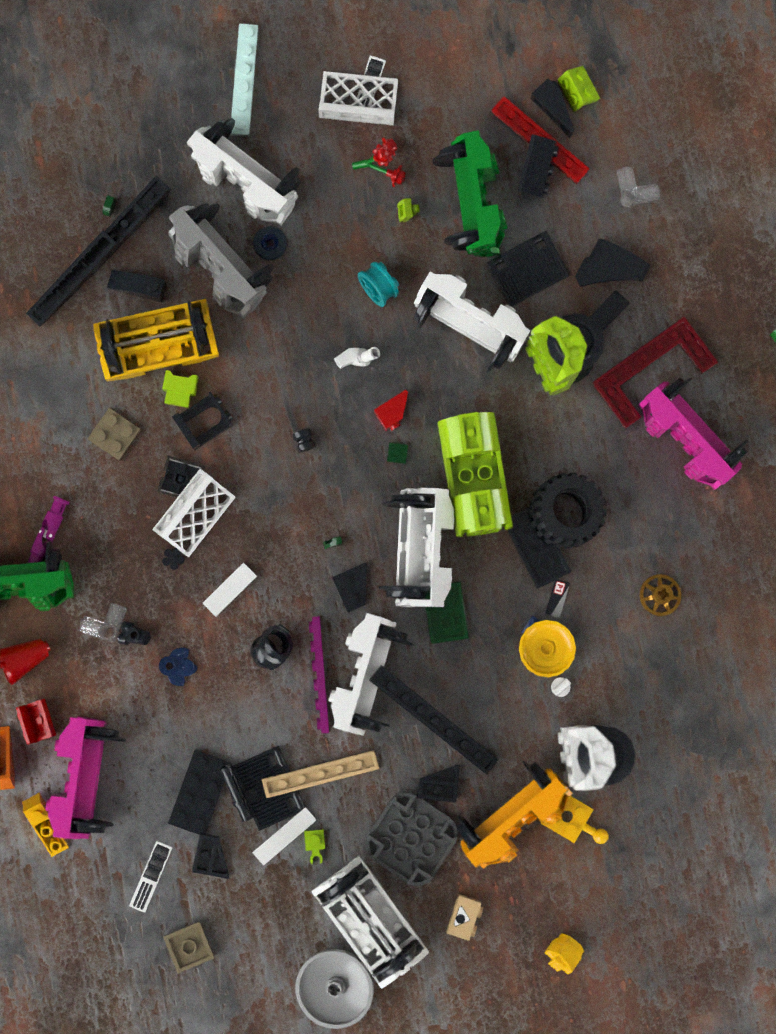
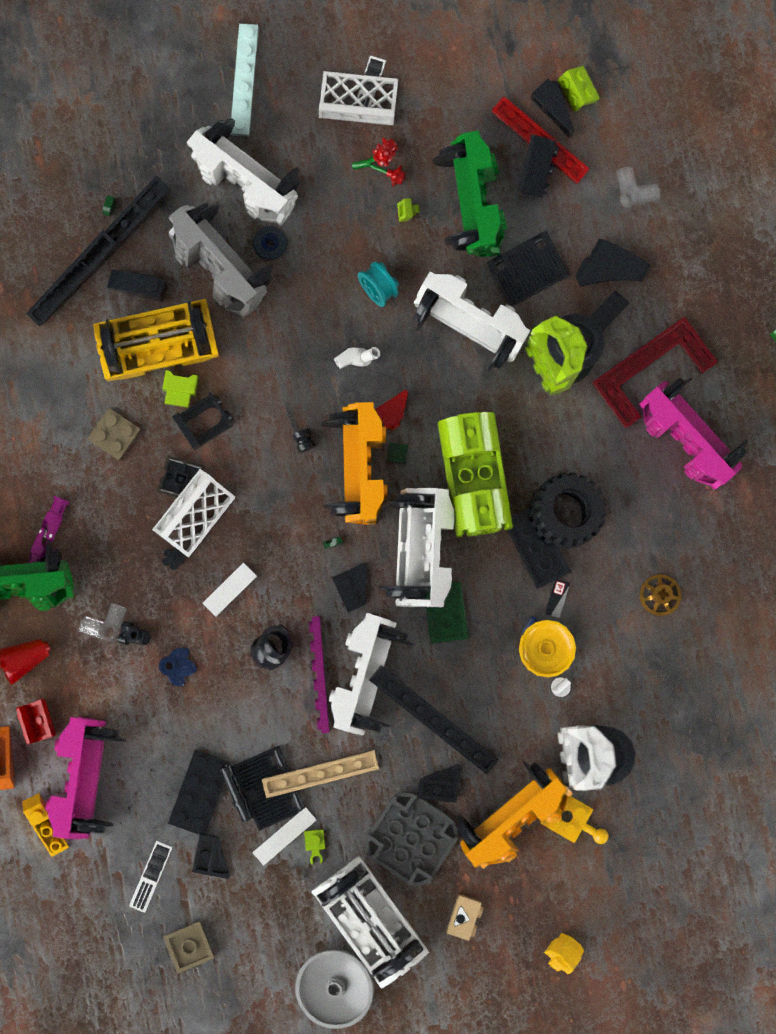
none -> light orange piece [321,402,388,525]

